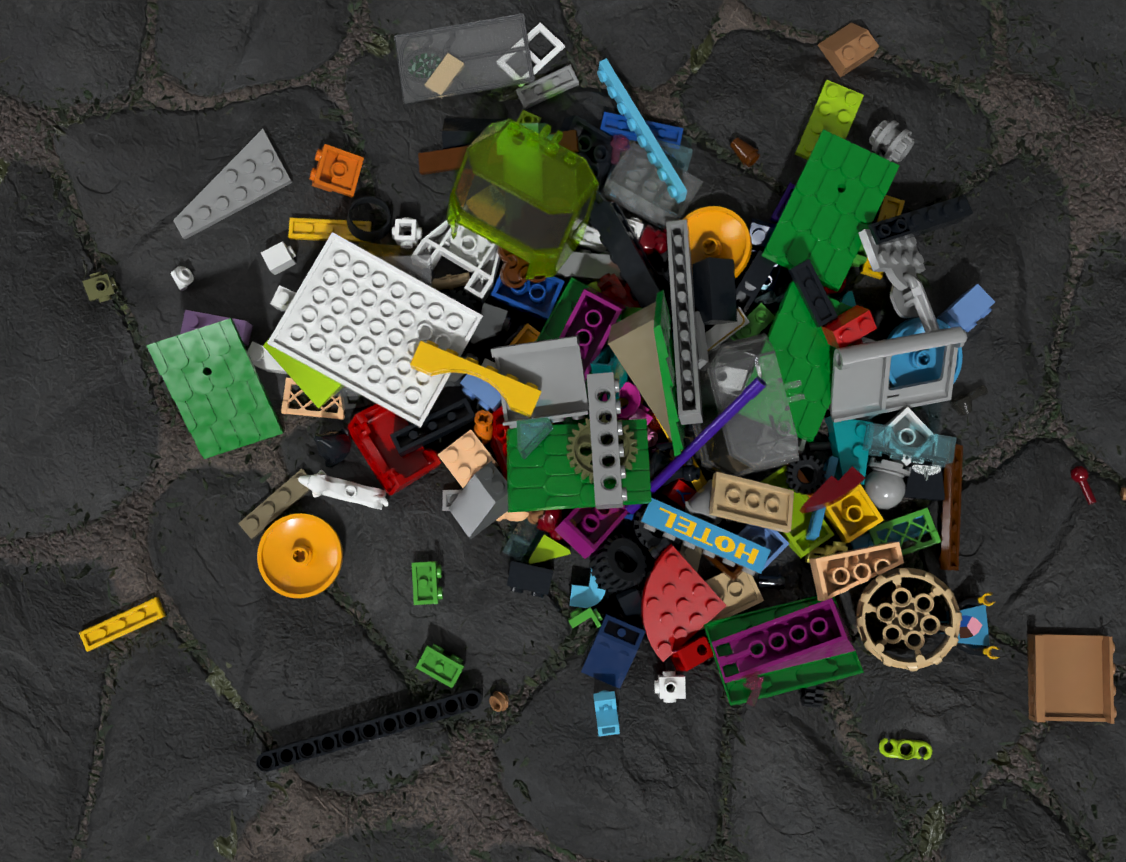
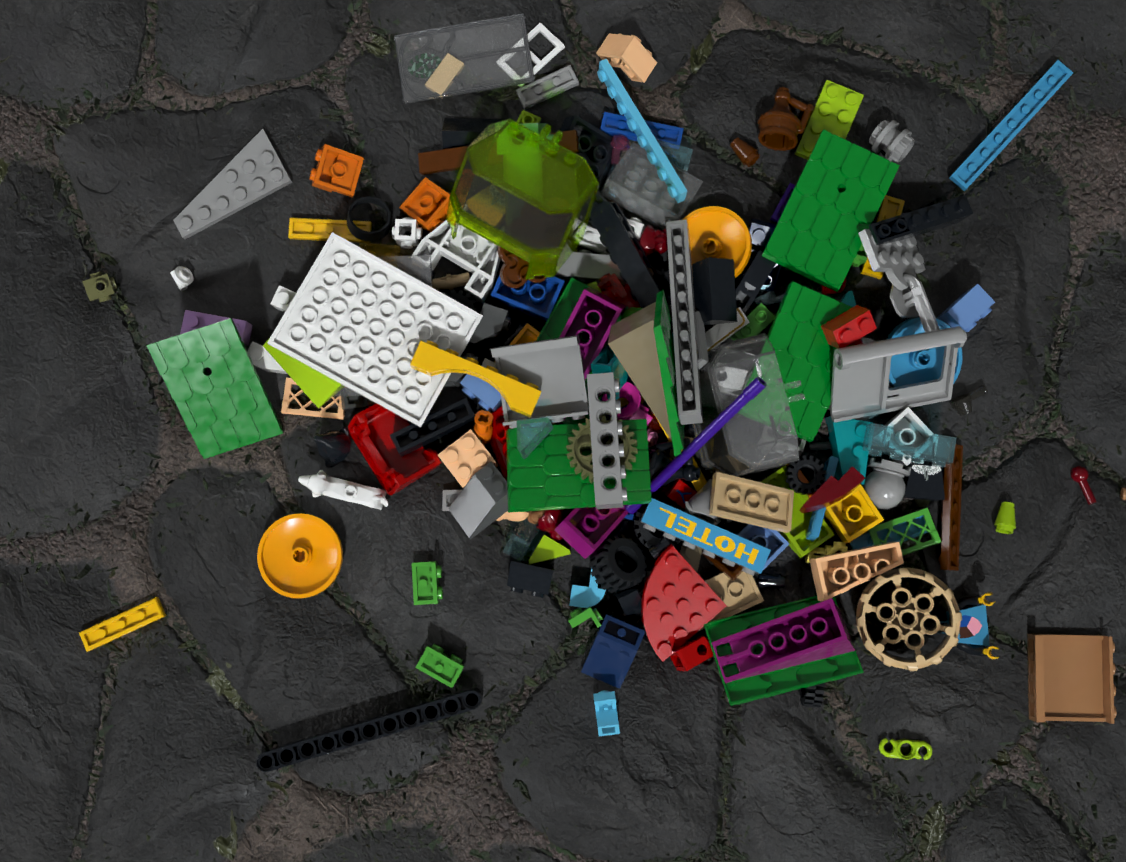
dark tan plate [238,469,310,539] -> none
white brick [261,241,296,275] -> none
medium nougat plate [489,691,509,712] -> none
white brick [654,671,686,703] -> none
clear pink plate [743,674,764,707] -> none
black plate [788,259,838,327] -> none
medium nougat slope [818,22,879,78] -> none
none -> orange plate [399,177,459,233]
none -> light nougat brick [596,33,657,83]
none -> reddish brown piece [758,87,814,151]
none -> dark azure plate [949,60,1073,191]
none -> lime cone [994,502,1016,534]

